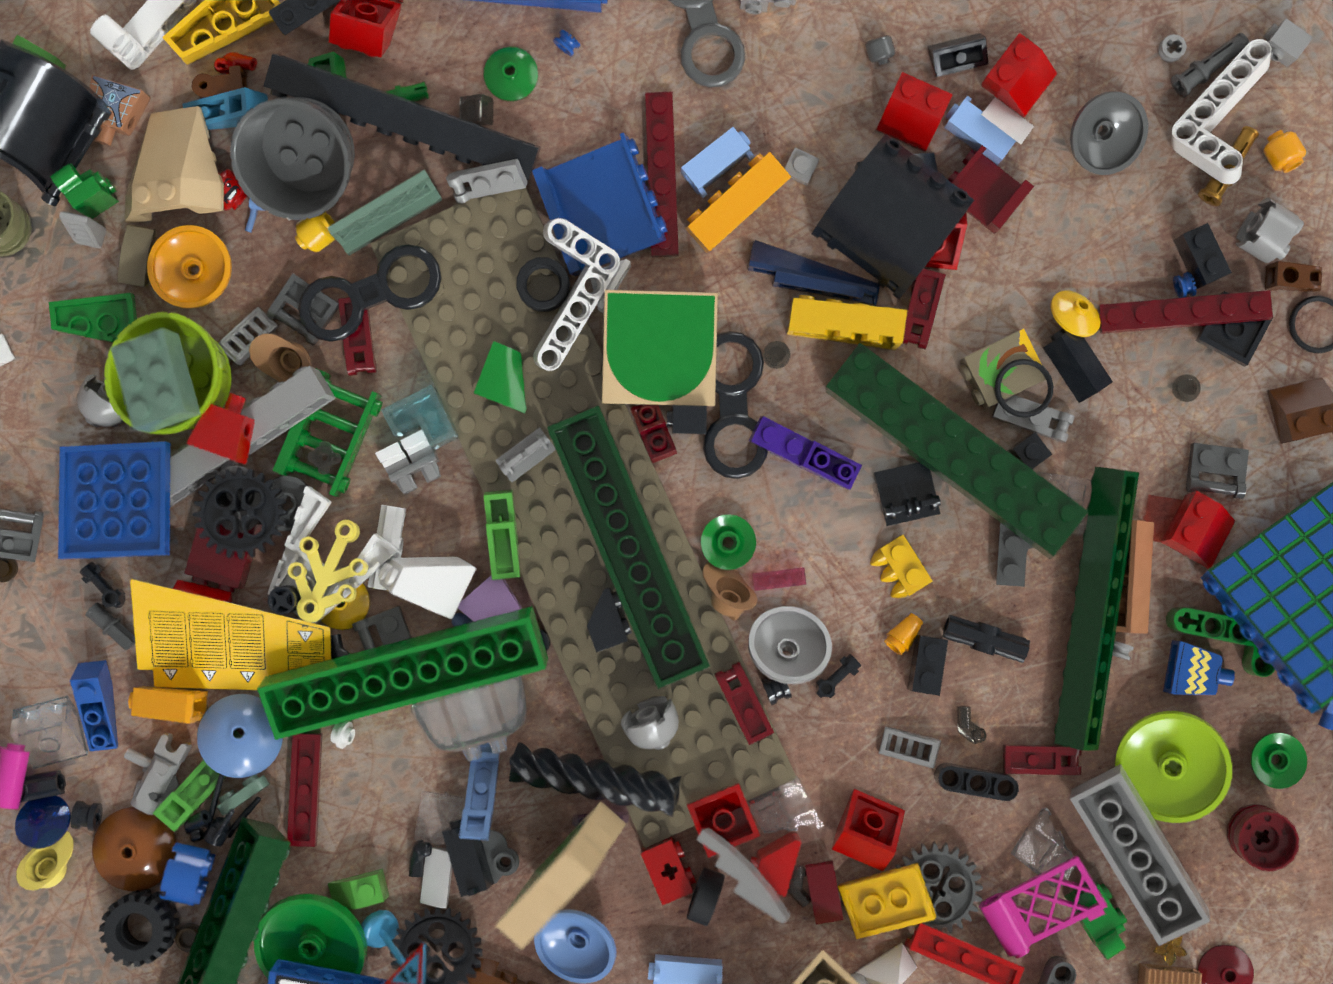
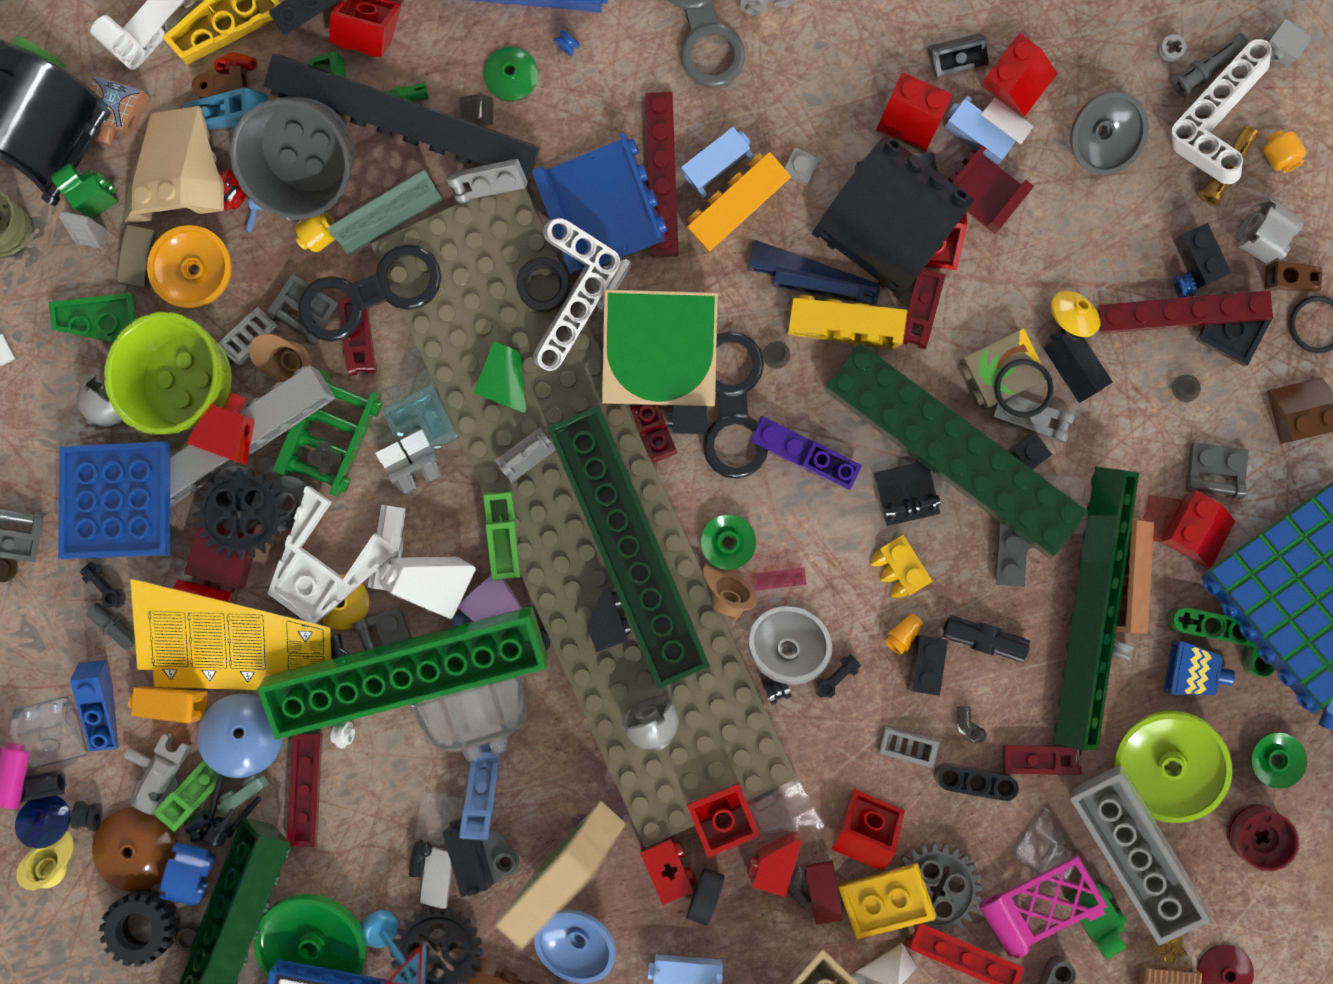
sand green brick [111,328,200,433] -> none
black wheel [268,585,301,615] -> none
light yellow plant [288,520,368,622] -> none
bright green slope [328,868,389,910] -> none
black piece [509,742,681,817] -> none
light grey slope [697,828,791,924] -> none
dark red plate [714,662,774,745] -> none
dark grey piece [865,35,895,65] -> none

